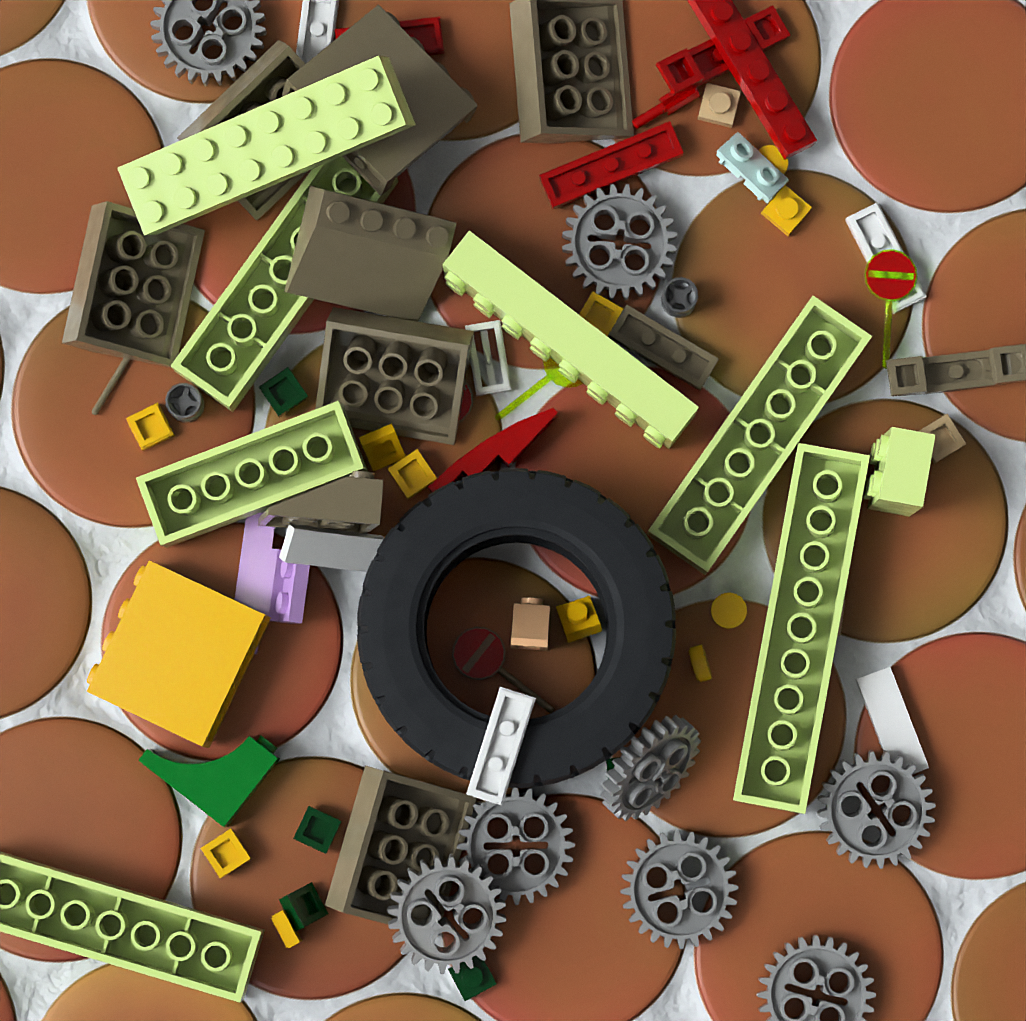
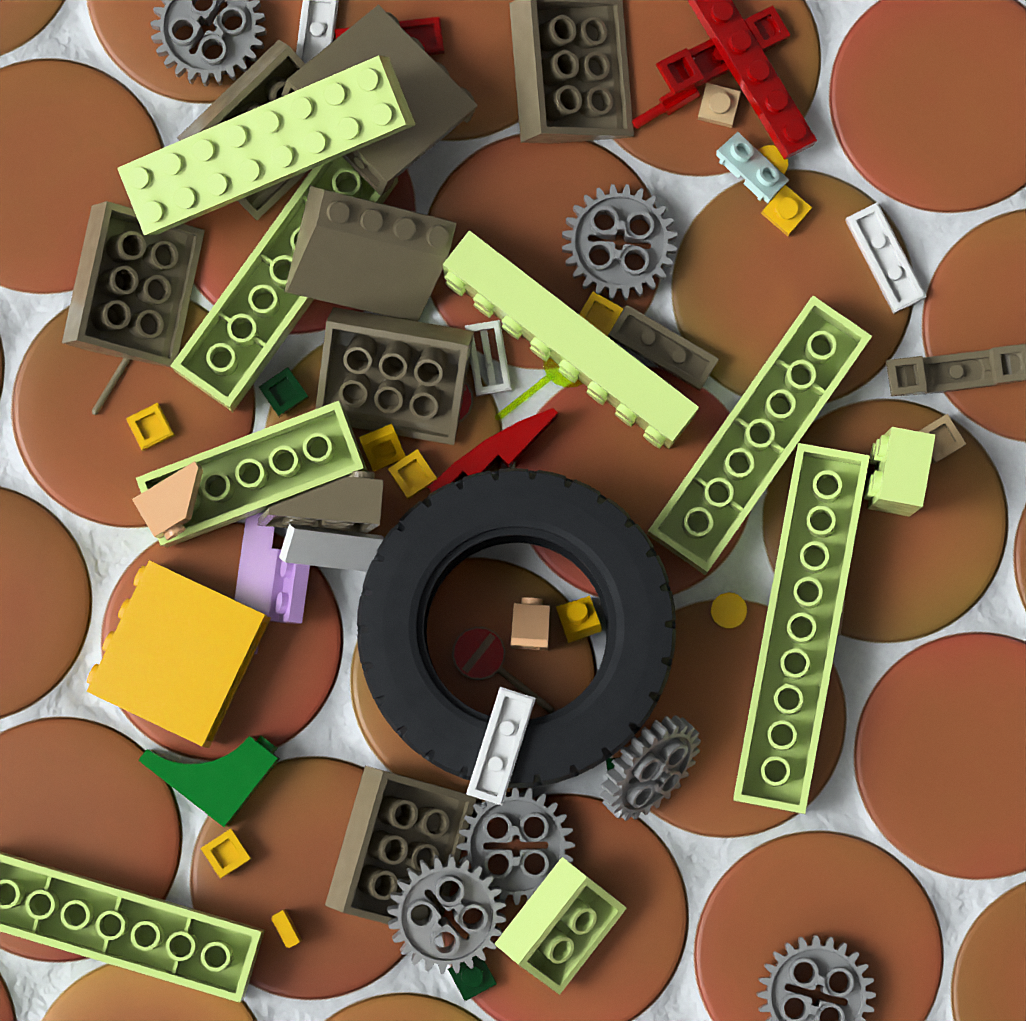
flat silver wheel [165,383,205,423] -> none
dark green plate [279,882,329,932] -> none
dark green plate [293,806,342,854] -> none
red plate [539,121,684,210] -> none
light grey gear [620,830,739,949] -> none
flat silver wheel [661,277,698,318] -> none
yellow tile [688,644,712,682] -> none
light grey gear [817,750,936,869] -> none
white tile [855,667,929,774] -> none
piece [864,249,918,369] -> none
none -> light nougat slope [132,461,203,540]
none -> yellowish green brick [495,857,627,995]

